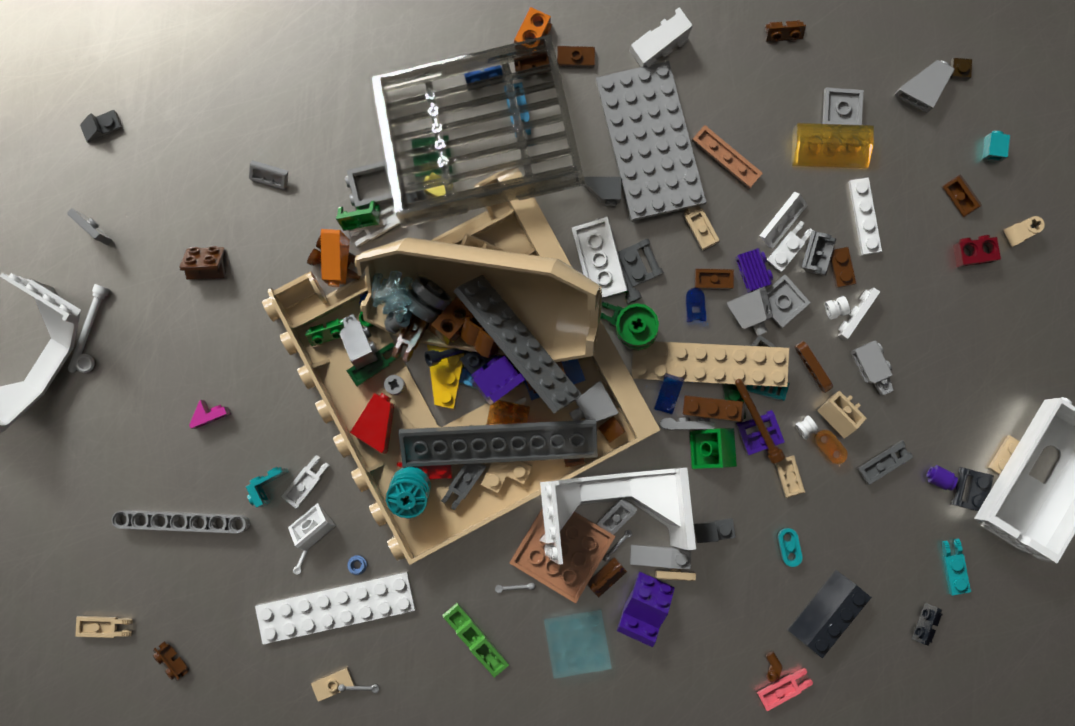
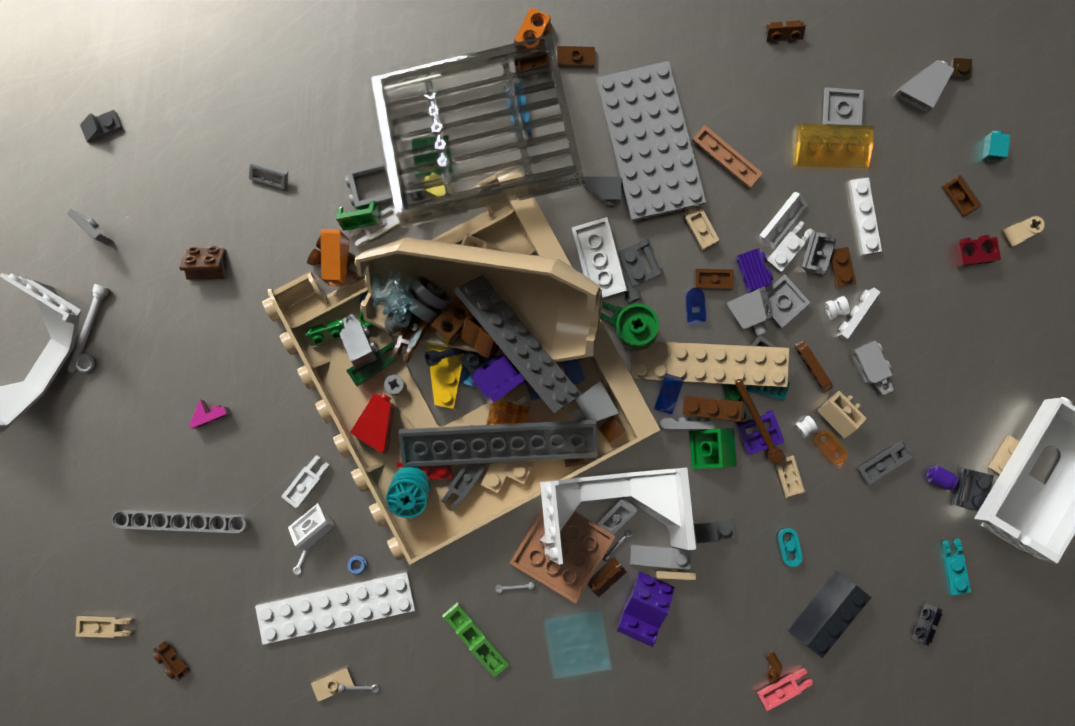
teal bracket [246,467,289,508] -> none
blue hinge [464,62,504,90] -> none
white wedge [630,7,693,67] -> none

